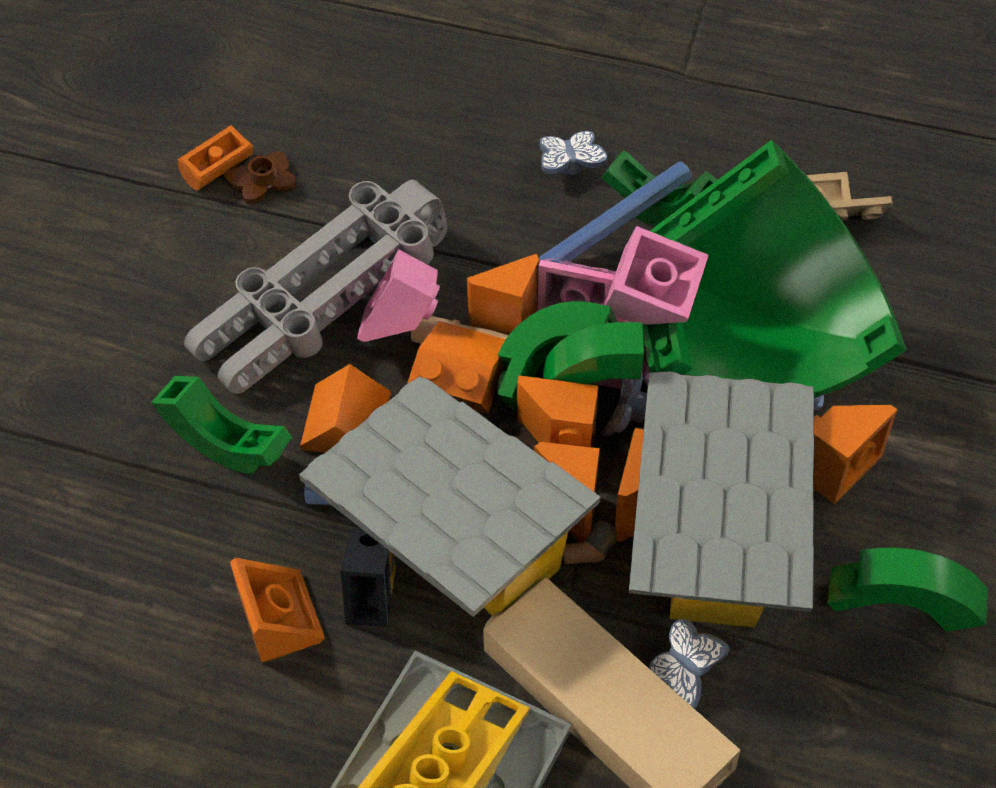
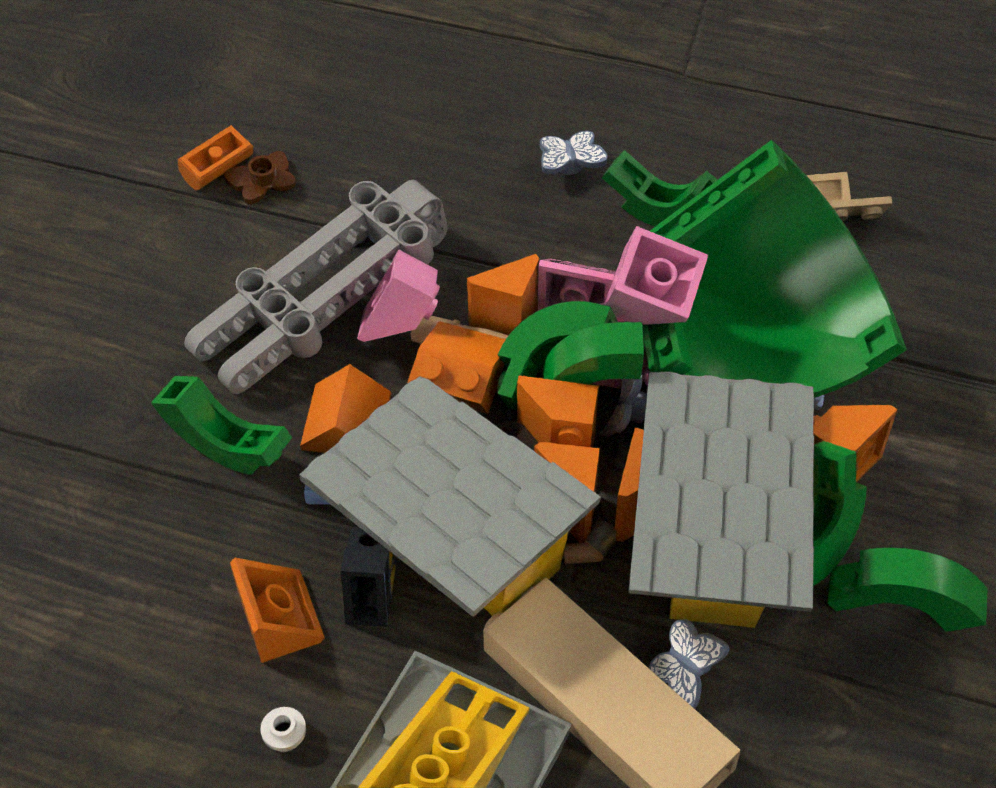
medium blue axle [539,162,692,262] -> none
none -> white plate [261,707,306,752]
none -> green arch [813,441,867,586]

